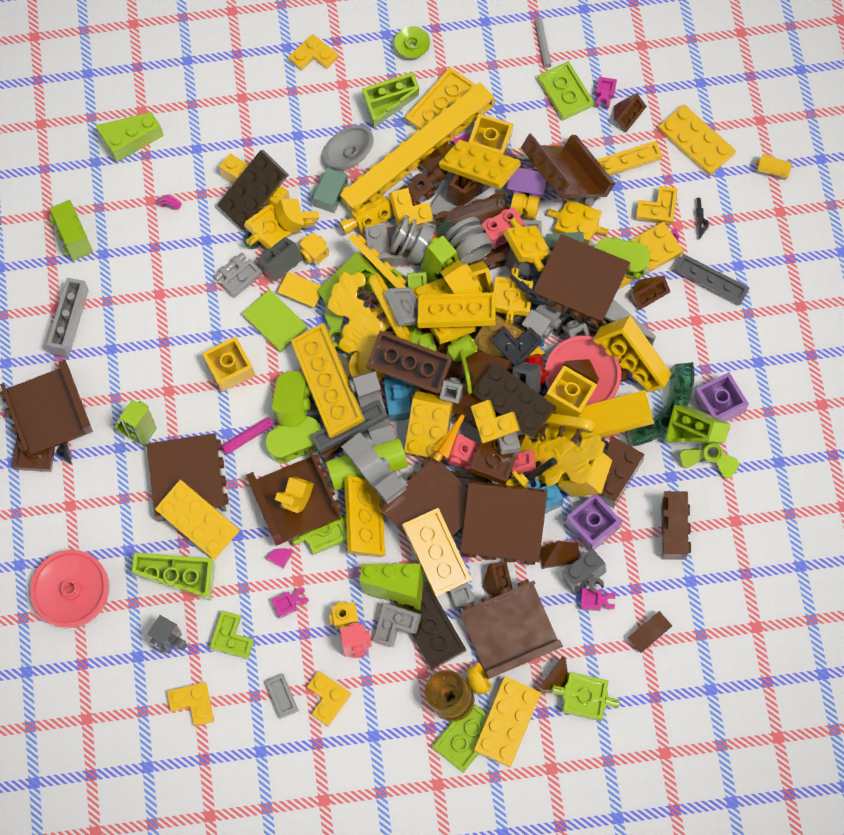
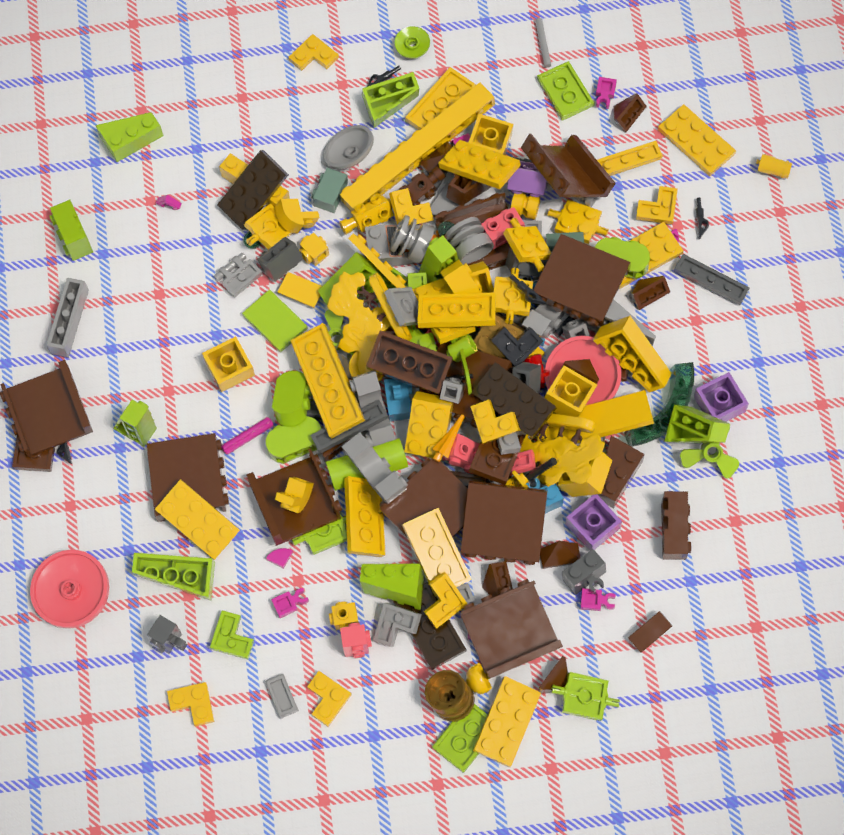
none -> black hand [367,66,401,87]
none -> yellow plate [424,572,468,628]

